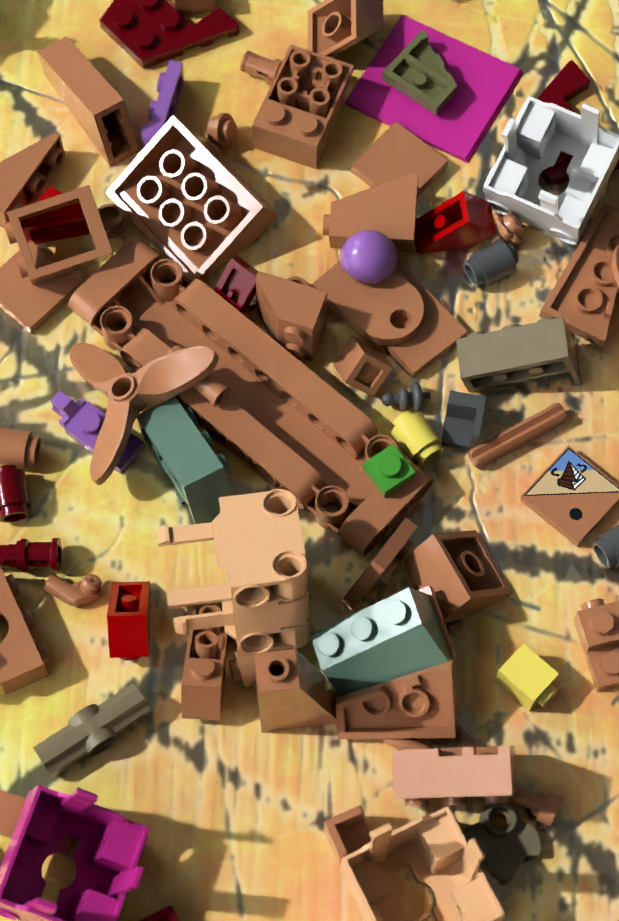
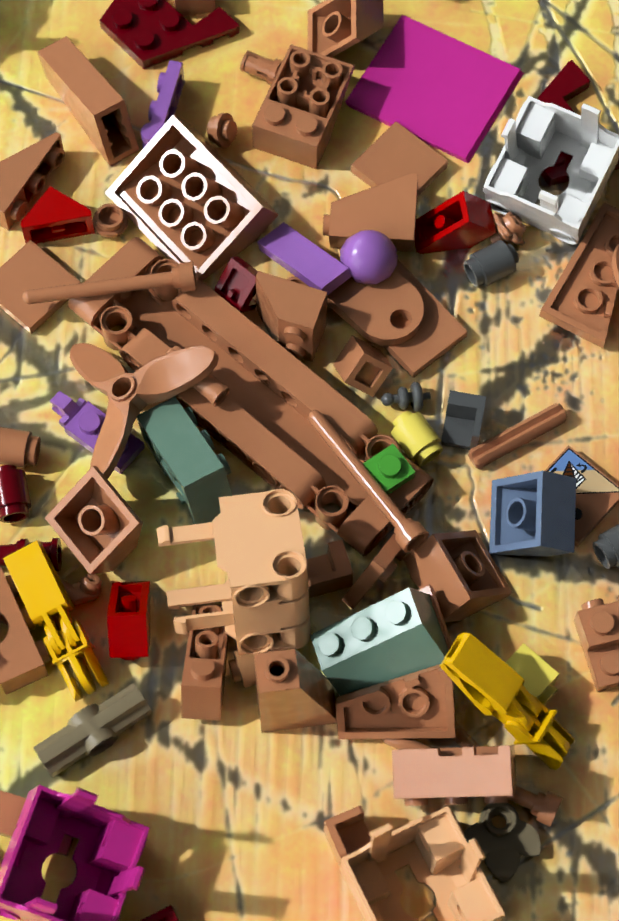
nougat window [3,185,113,285] -> none
olive wing [382,30,457,115] -> none
dark tan wedge [456,317,582,392] -> none
none -> yellow arm [3,540,110,702]
none -> nougat piece [23,261,197,304]
none -> nougat slope [45,466,143,575]
none -> medium lavender tile [257,222,352,295]
none -> nougat panel [306,539,353,598]
none -> nougat piece [308,410,429,553]
none -> yellow arm [440,633,575,770]
none -> sand blue slope [489,471,576,556]

